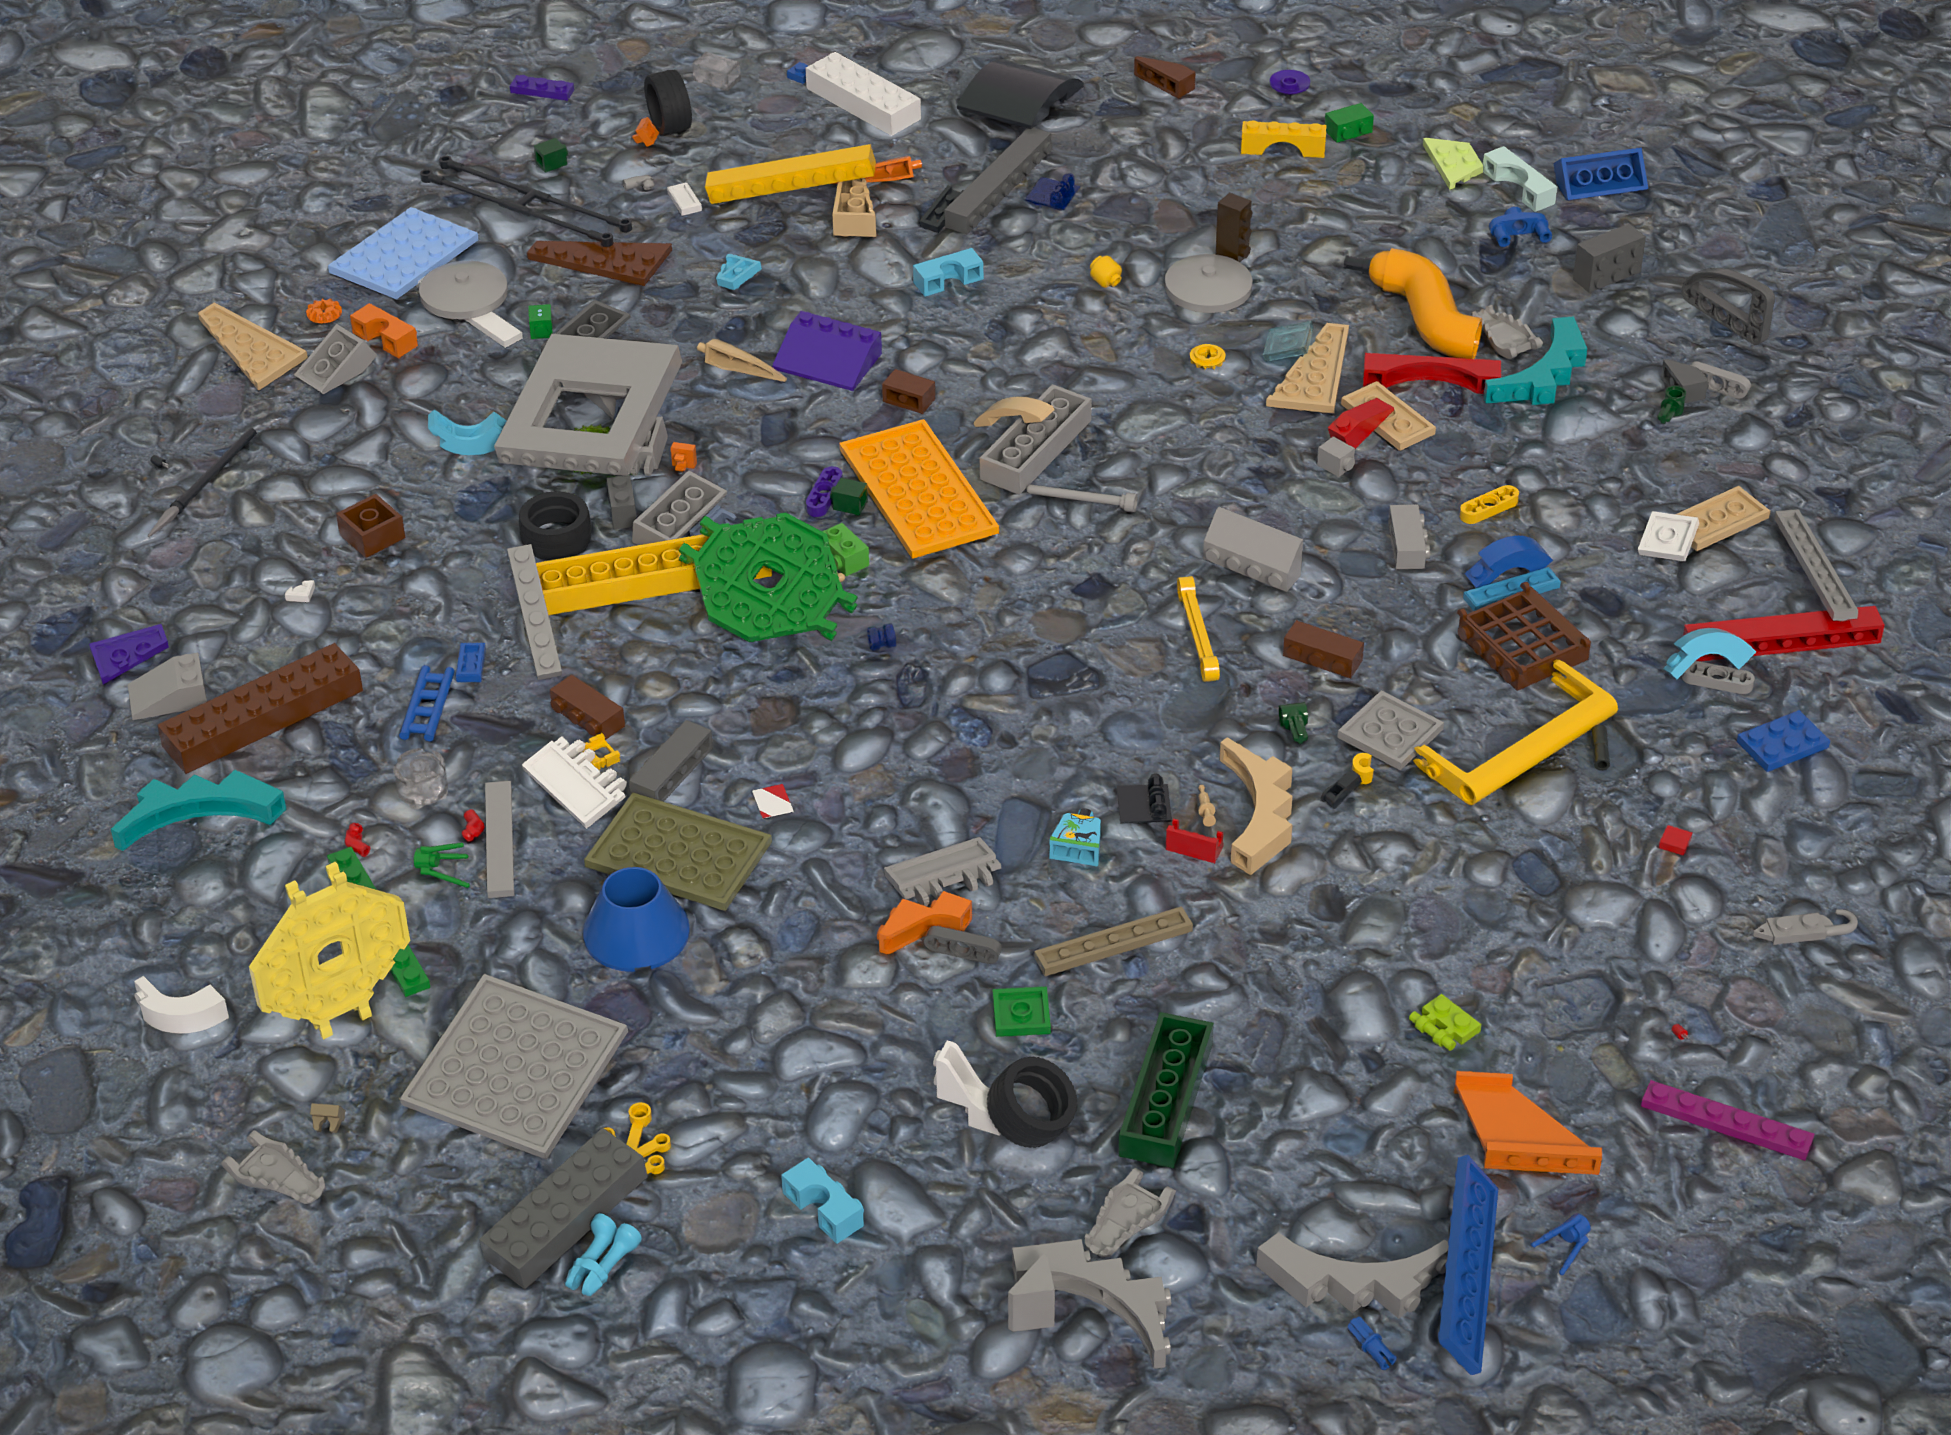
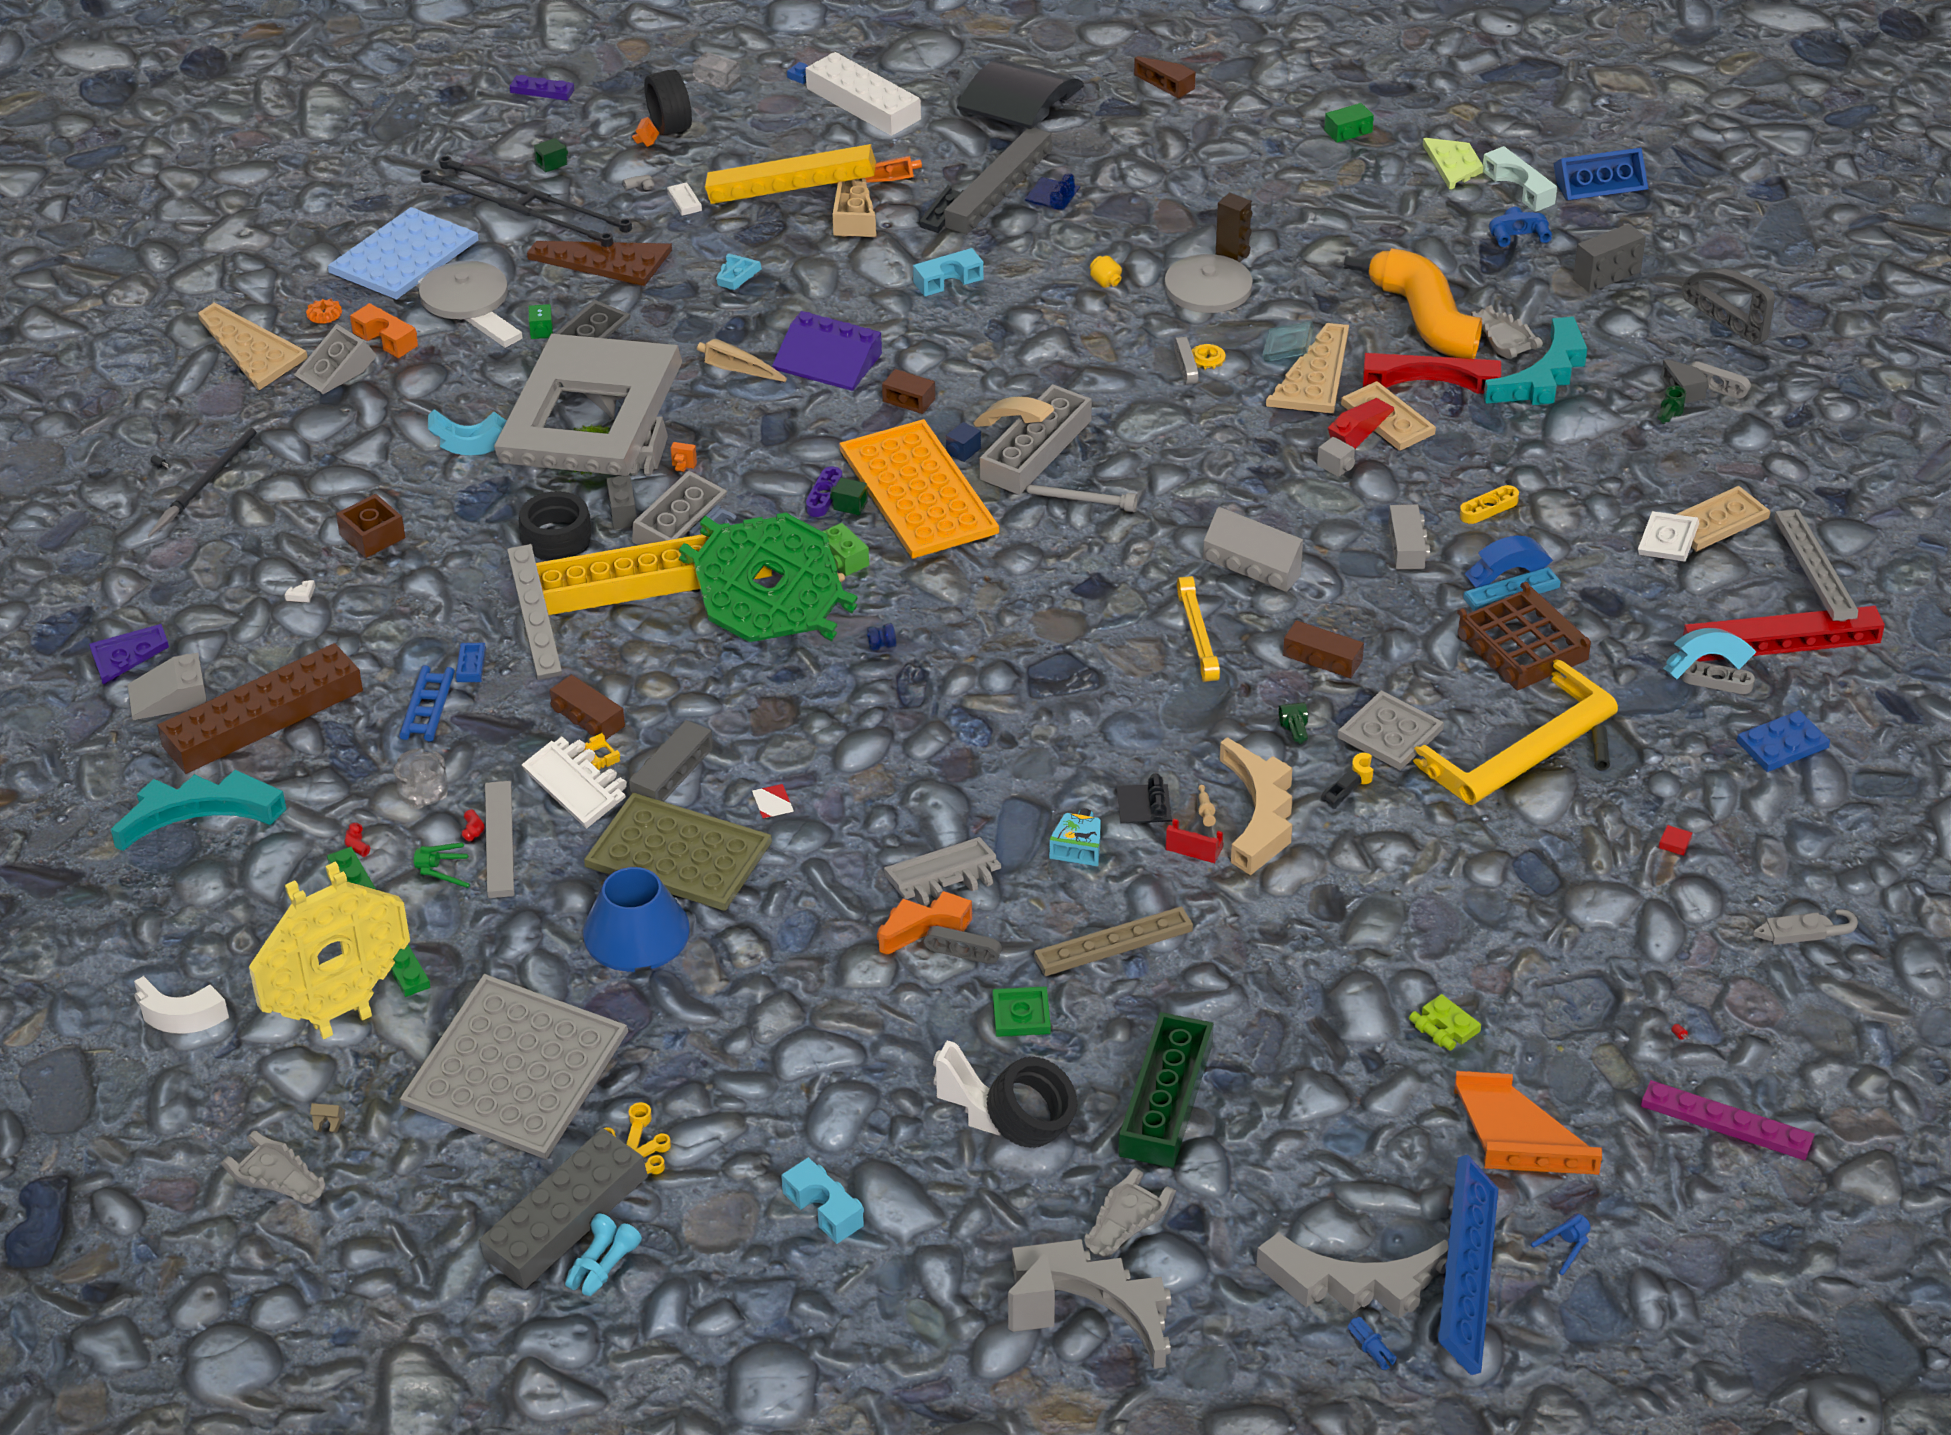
yellow arch [1241,121,1326,158] -> none
dark purple dish [1270,70,1310,95] -> none
none -> dark blue brick [946,422,981,462]
none -> light grey beam [1174,337,1198,385]

